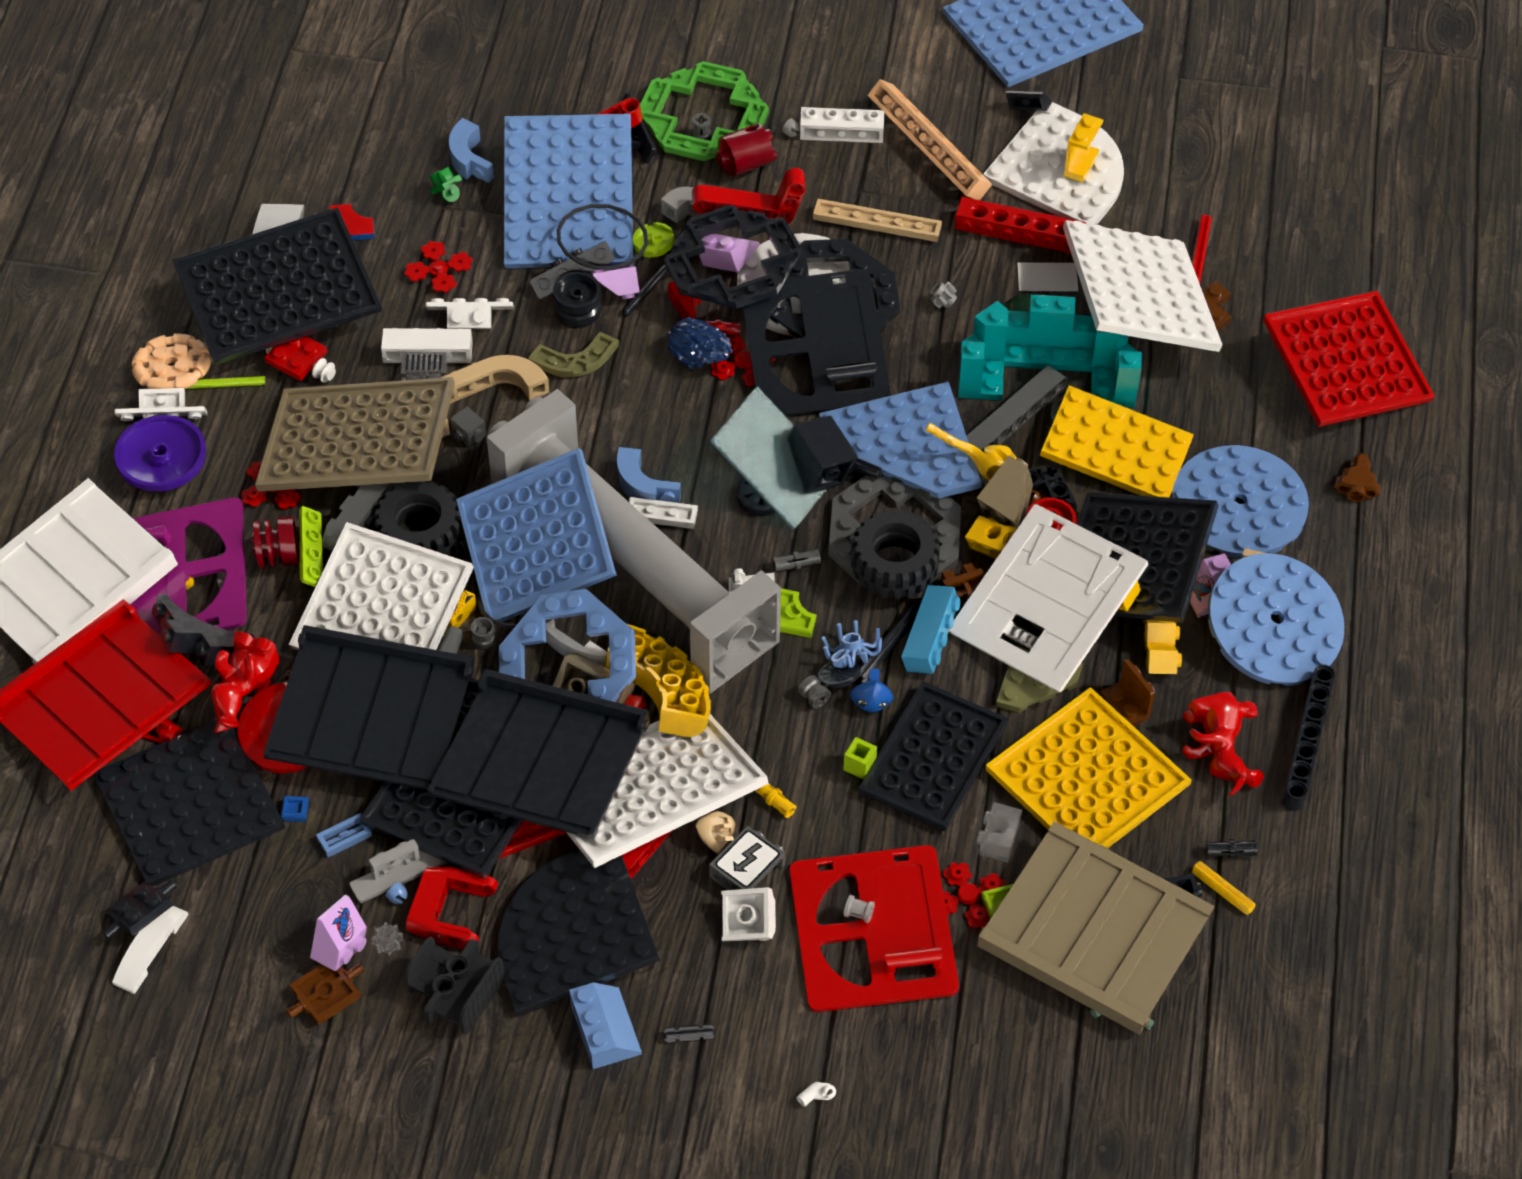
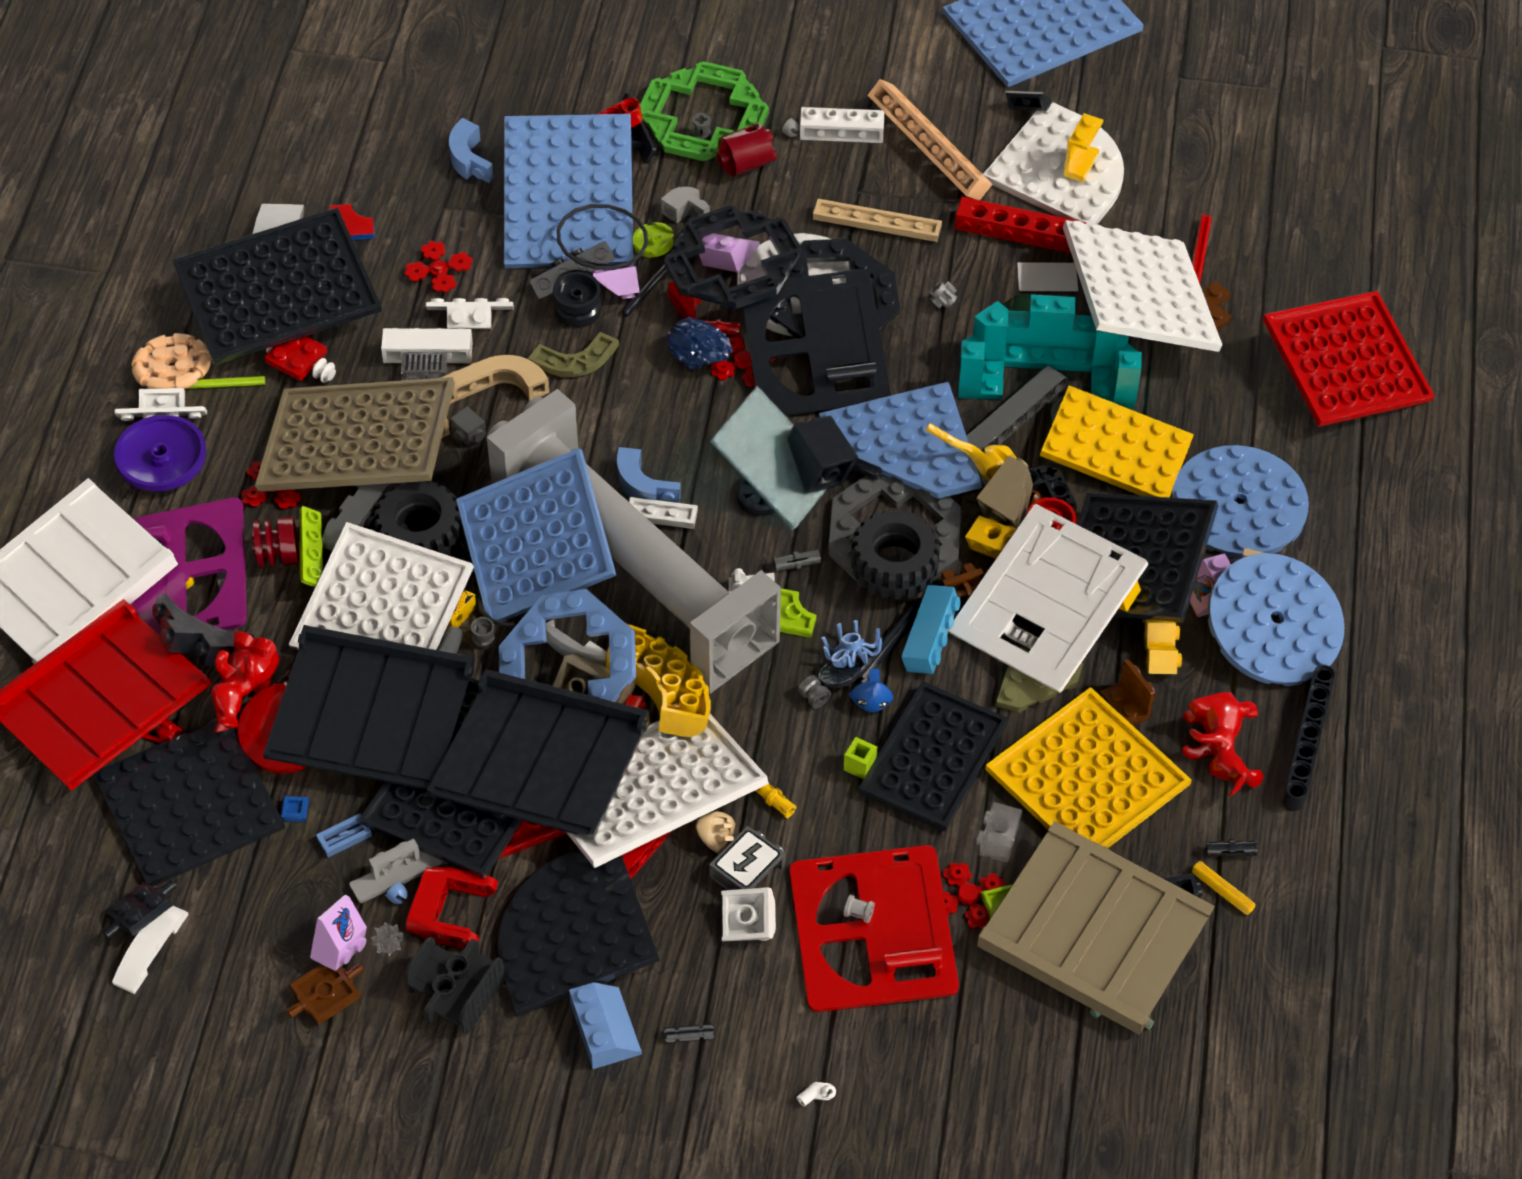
green hips [428,167,462,202] -> none
red beam [691,168,806,224] -> none
reddish brown rock [1334,453,1380,502] -> none

